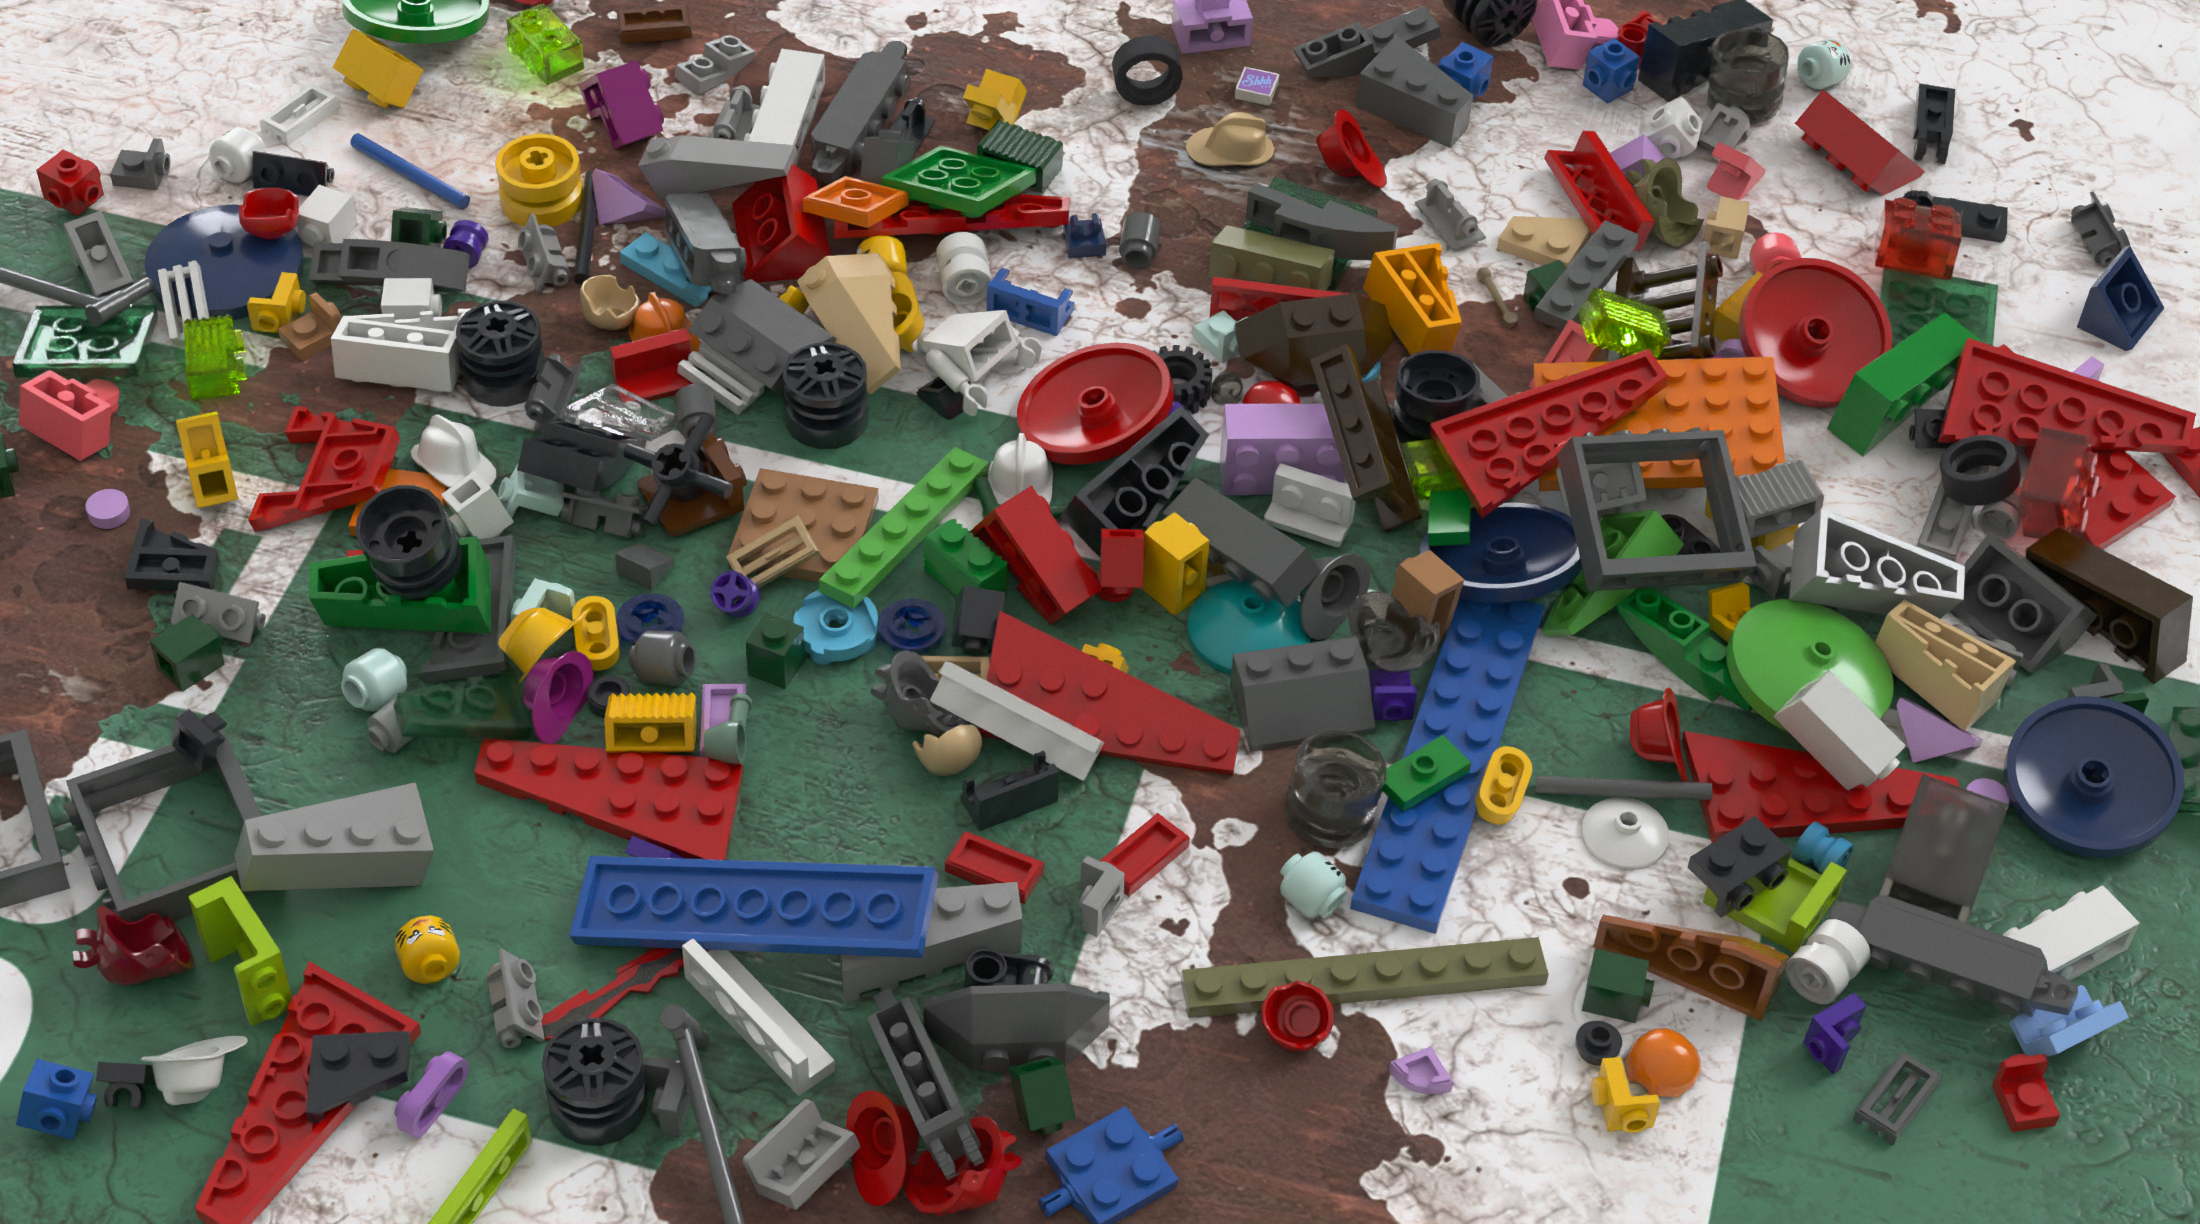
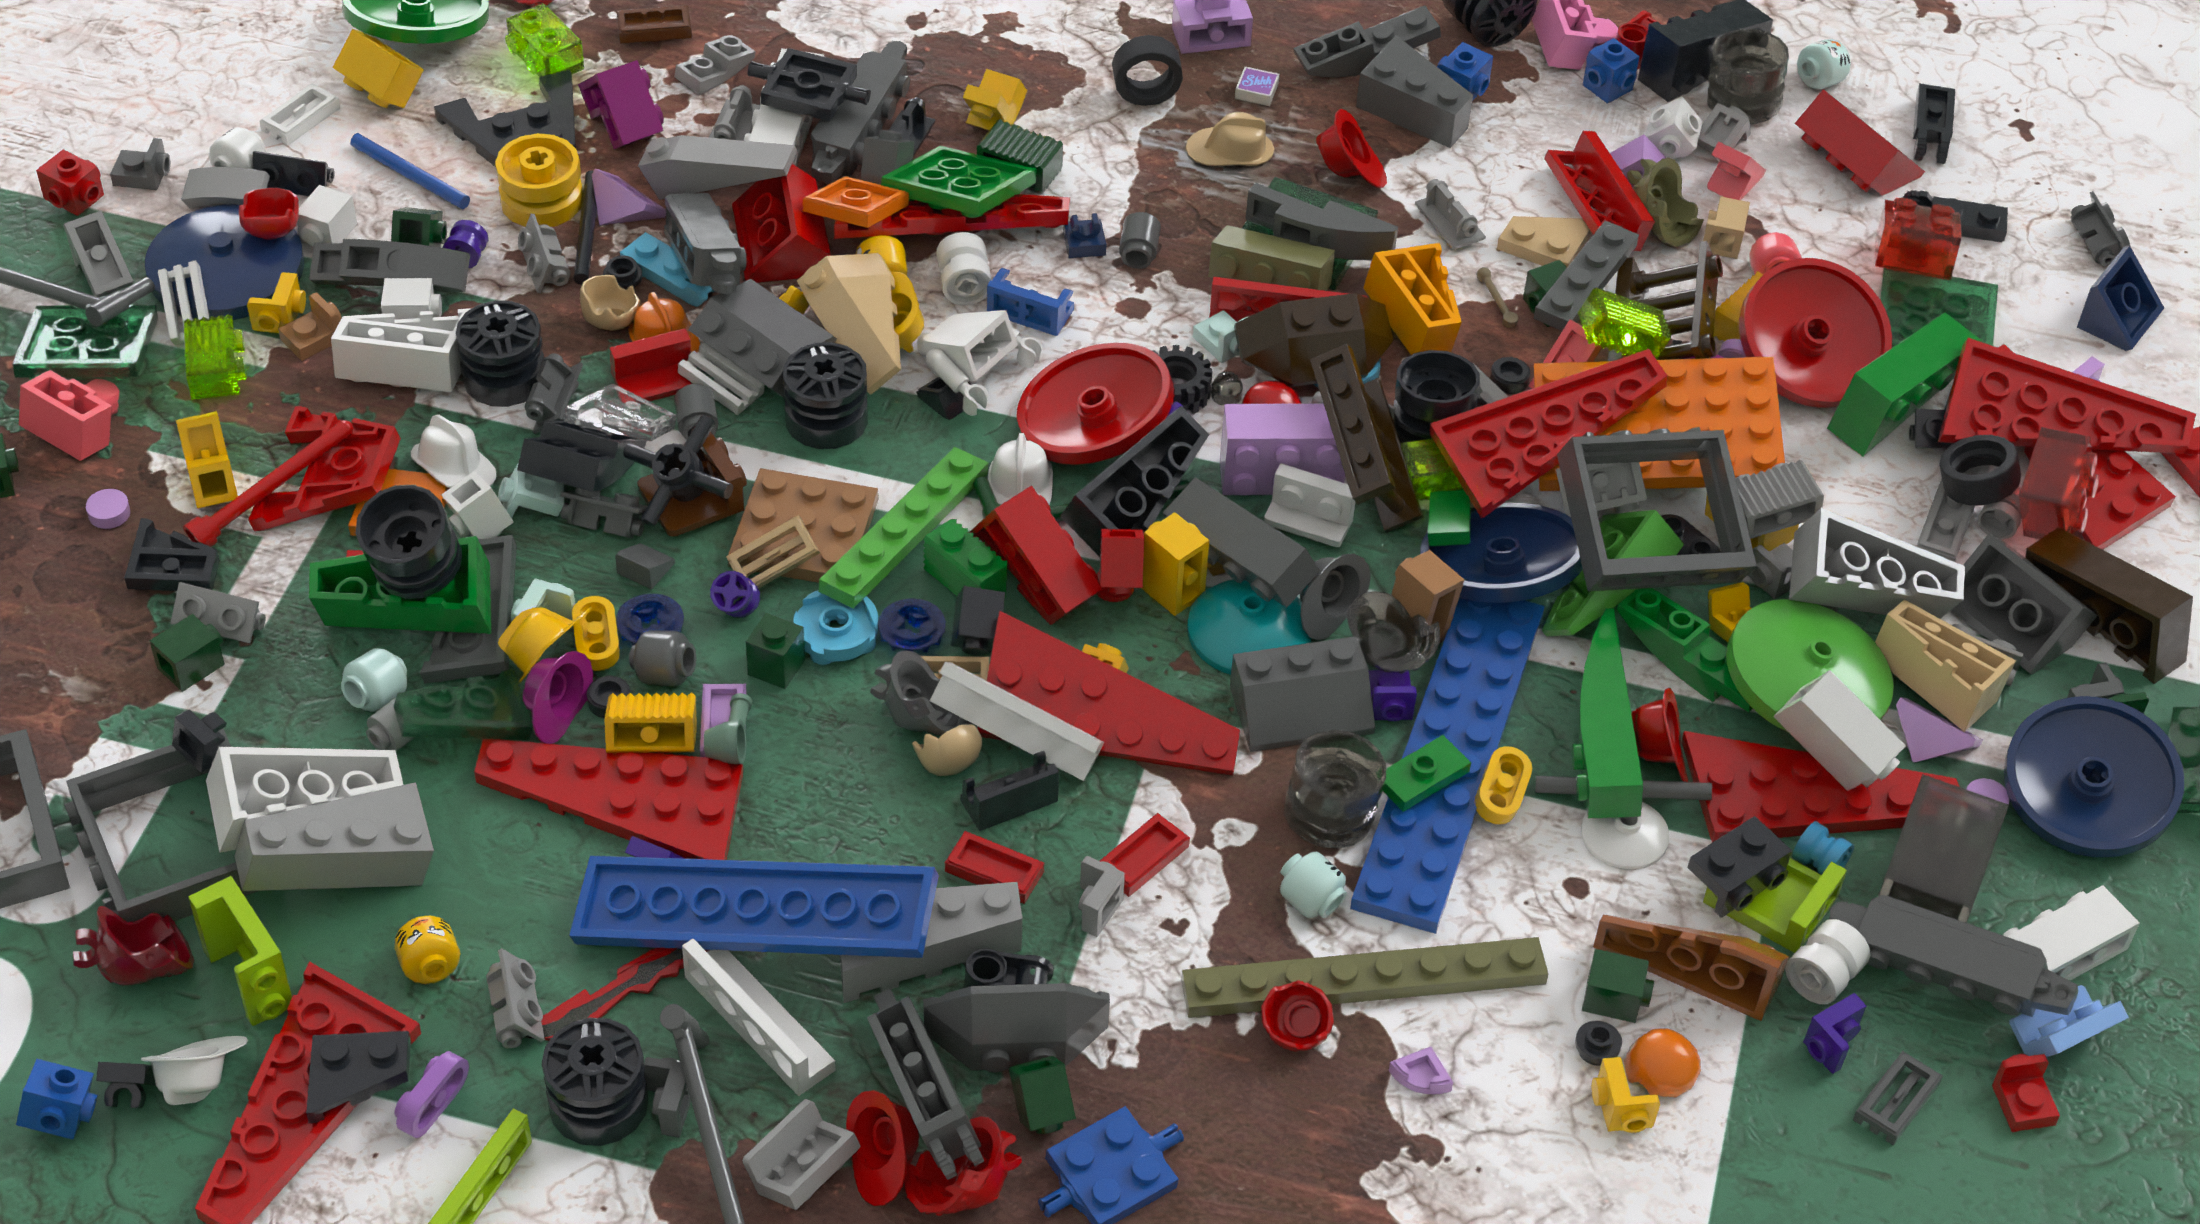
none -> light grey slope [181,167,270,208]
none -> red piece [183,420,353,547]
none -> white wedge [206,747,403,853]
none -> black wing [434,69,576,167]
none -> black plate [603,256,642,290]
none -> black plate [747,48,871,121]
none -> black tile [1490,357,1530,394]
none -> green slope [1572,608,1643,819]

